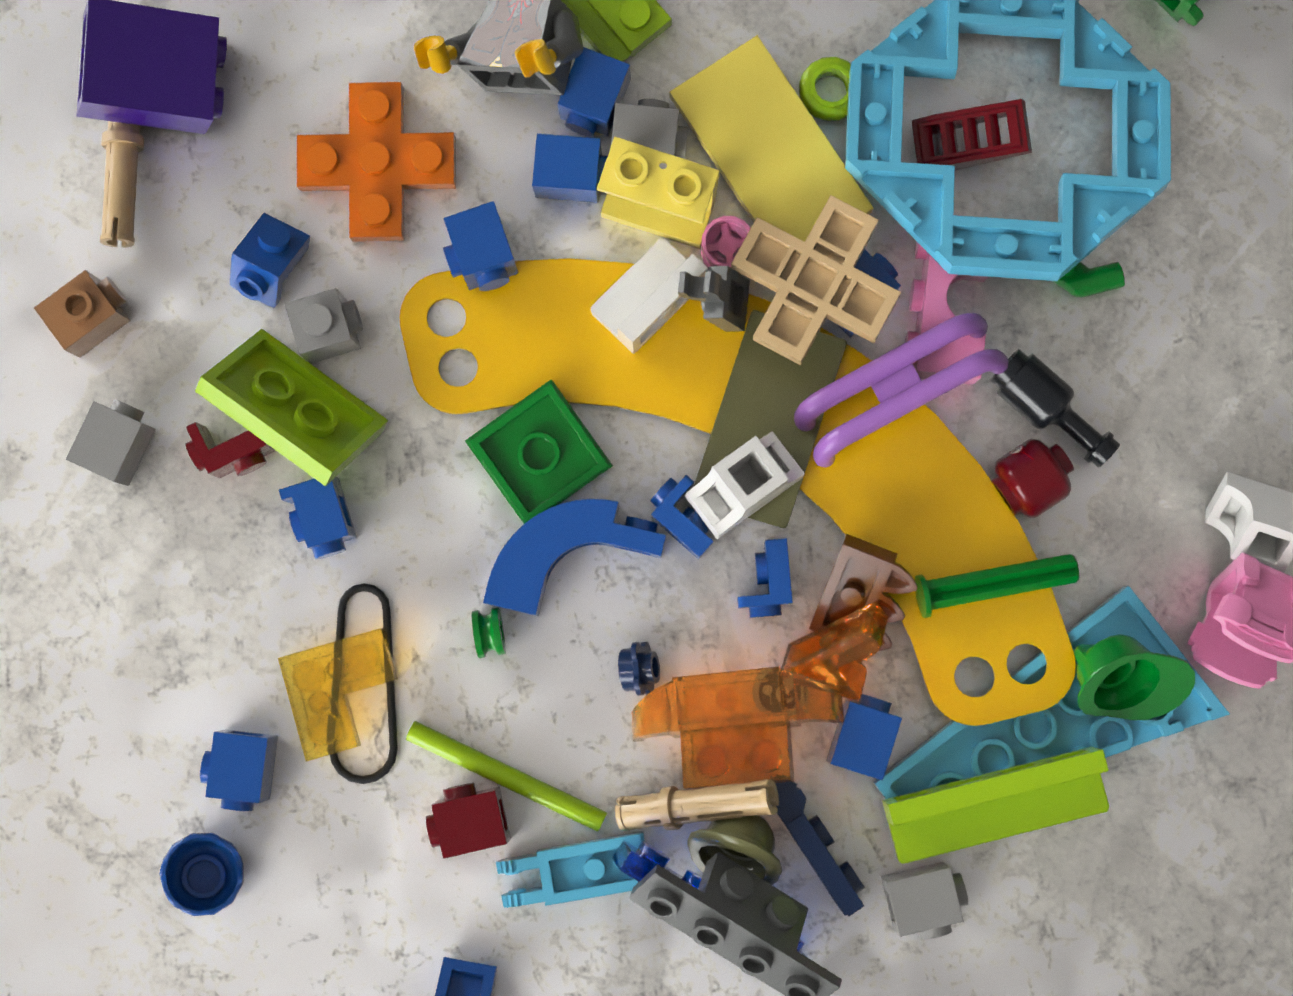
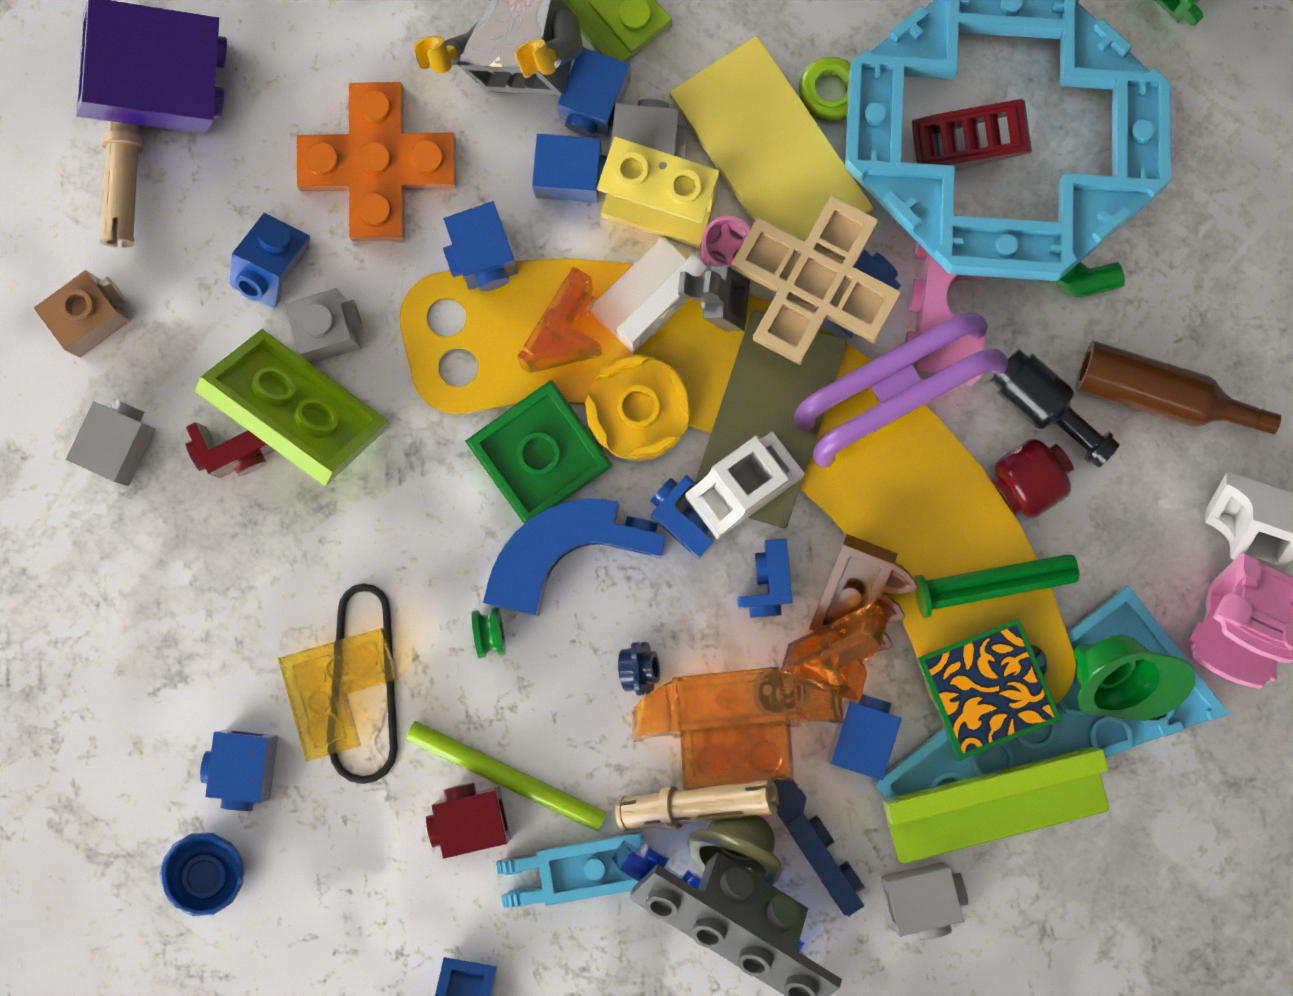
blue brick [279,477,357,560] -> none
none -> clear orange slope [517,267,602,373]
none -> yellow tile [585,354,692,462]
none -> tile [916,618,1061,761]
none -> reddish brown piece [1076,341,1281,435]

